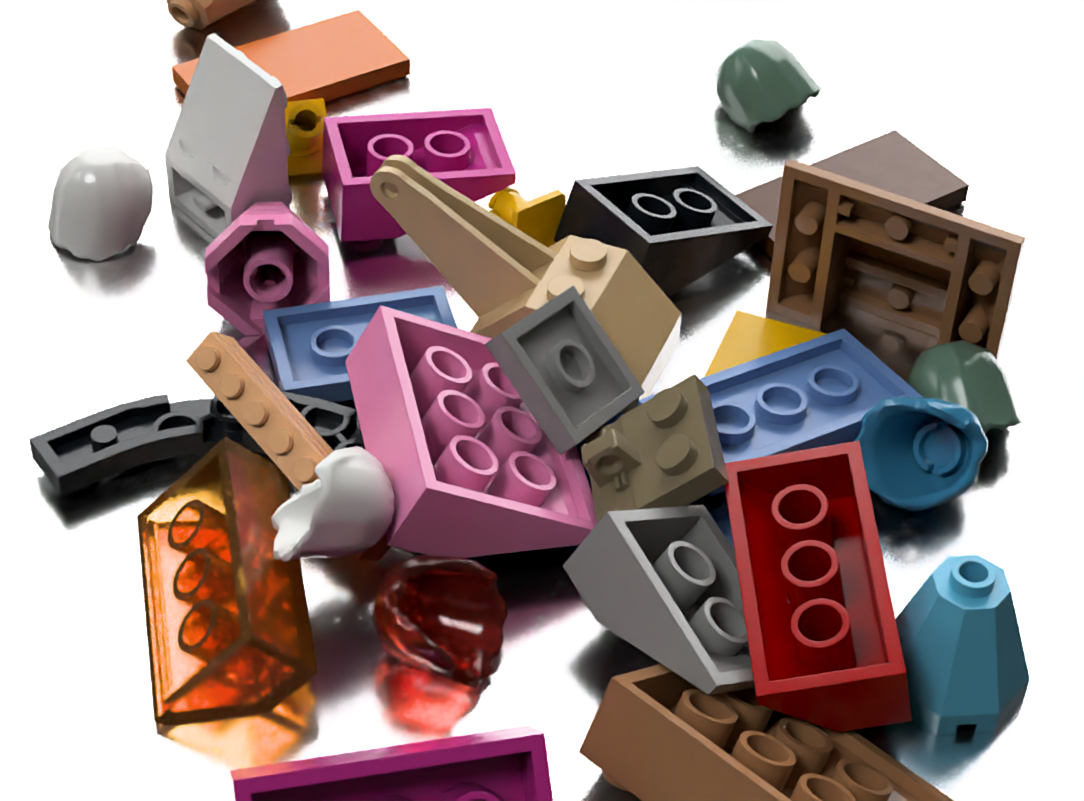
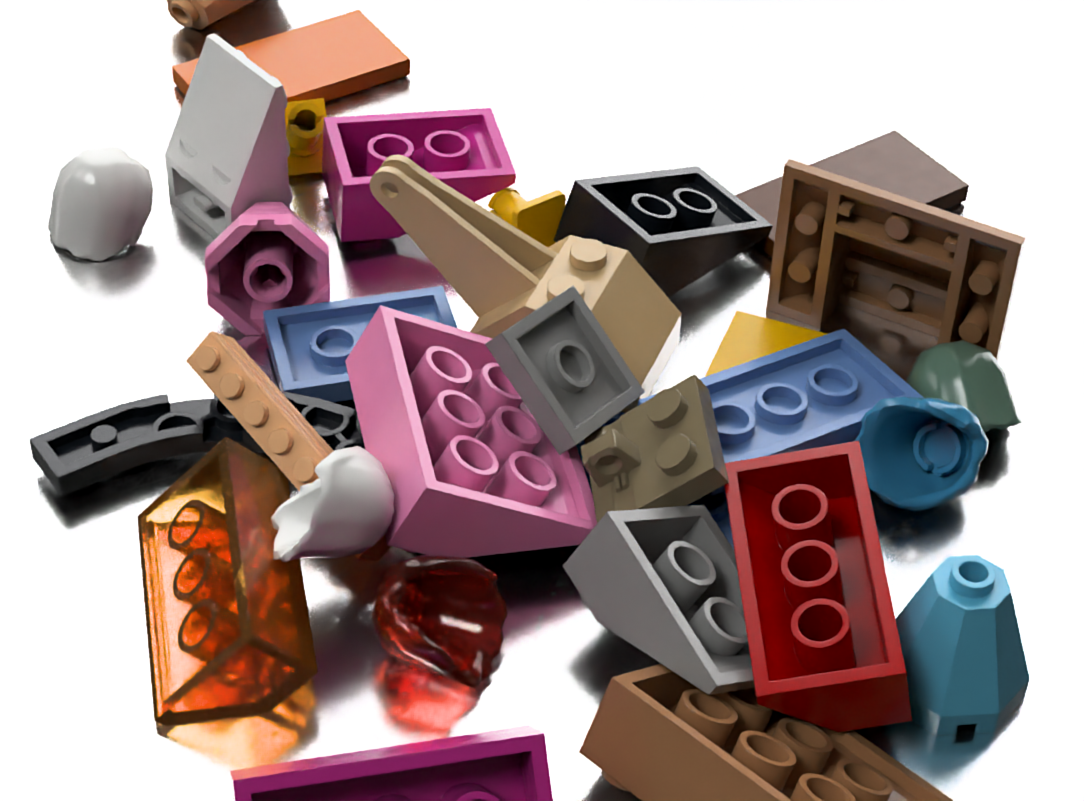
sand green hair [715,39,823,133] -> none

